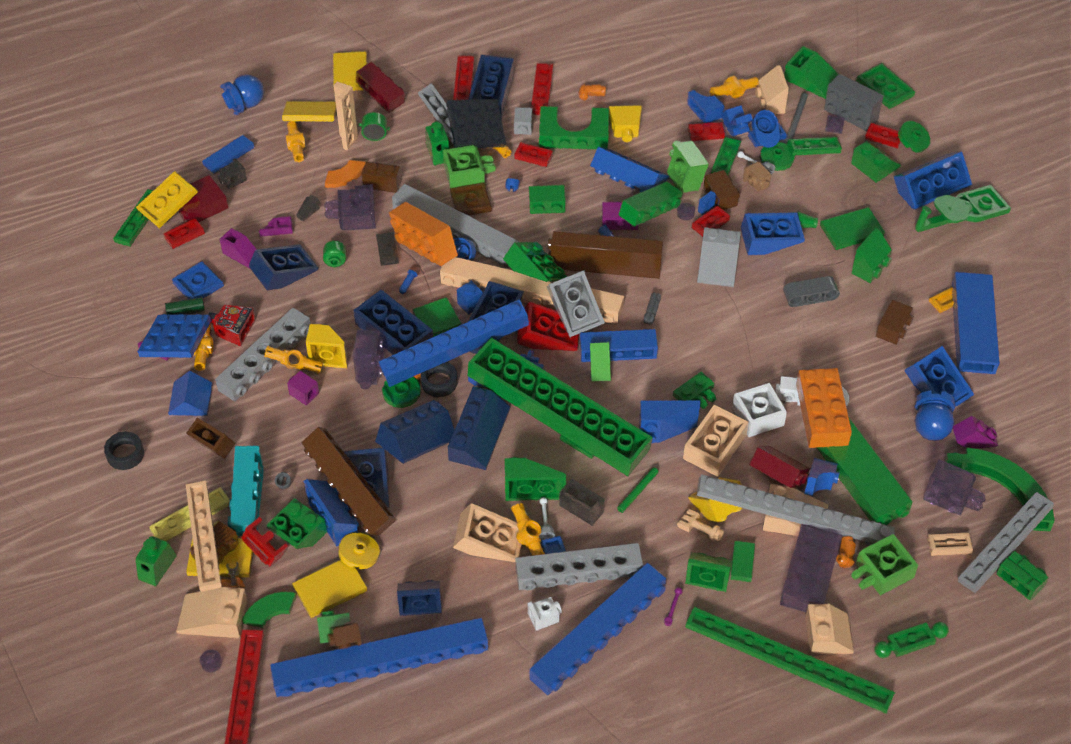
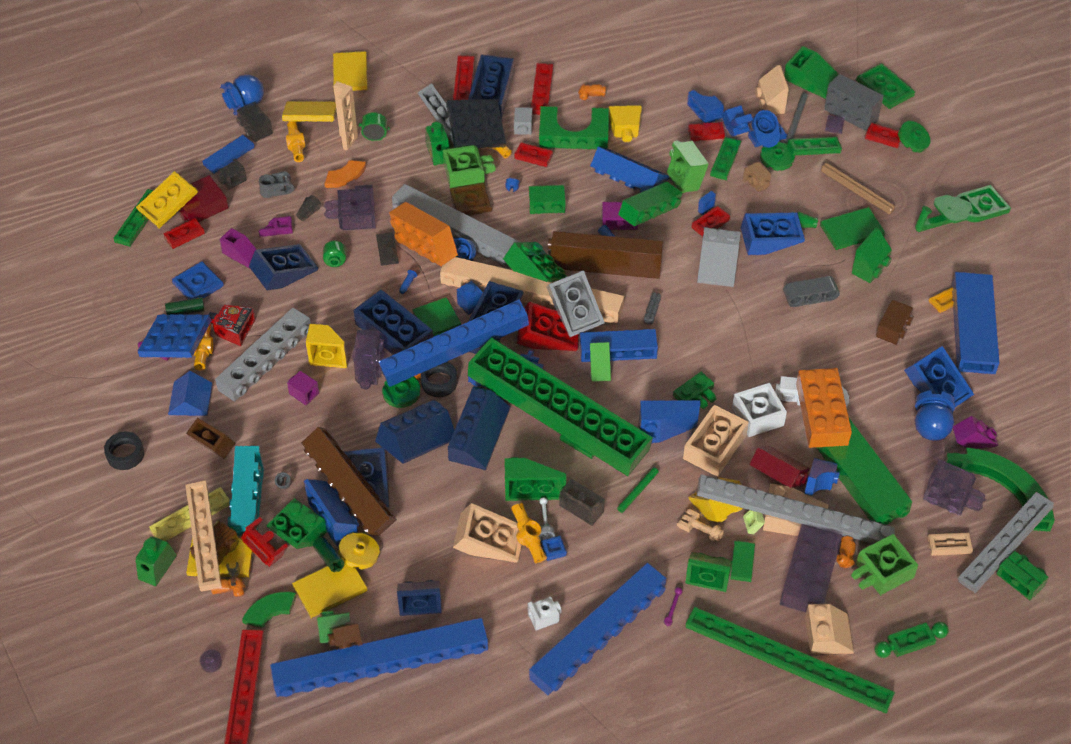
light nougat slope [176,587,248,638] -> none
light orange pin [264,345,323,374] -> none
dark red brick [356,62,405,113] -> none
reddish brown brick [362,161,401,193] -> none
light grey brick [515,543,643,590] -> none
clear purple tile [677,203,695,220] -> none
reddish brown brick [703,170,740,210] -> none
light orange pin [710,76,759,98] -> none
hinge [737,151,775,175] -> none
green slope [851,141,901,183] -> none
blue slope [893,152,972,209] -> none
none -> clear smoke brick [236,102,273,142]
none -> dark grey piece [259,171,294,198]
none -> dark green piece [313,537,345,572]
none -> yellowish green tile [743,510,765,534]
none -> medium nougat axle [821,163,895,214]

